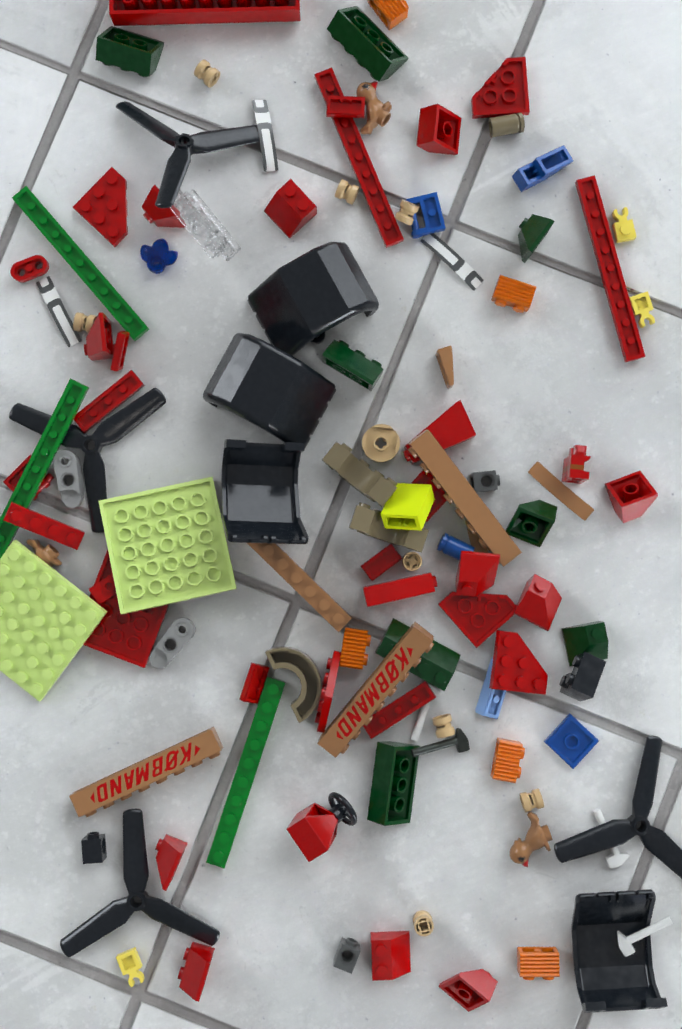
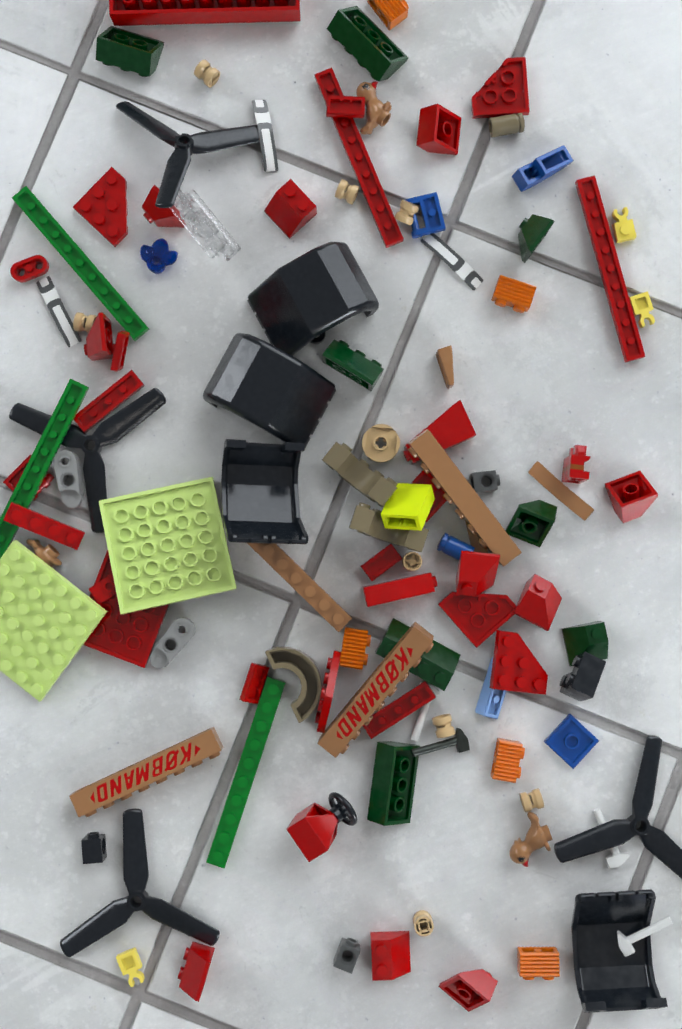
red slope [155,834,188,891] -> none

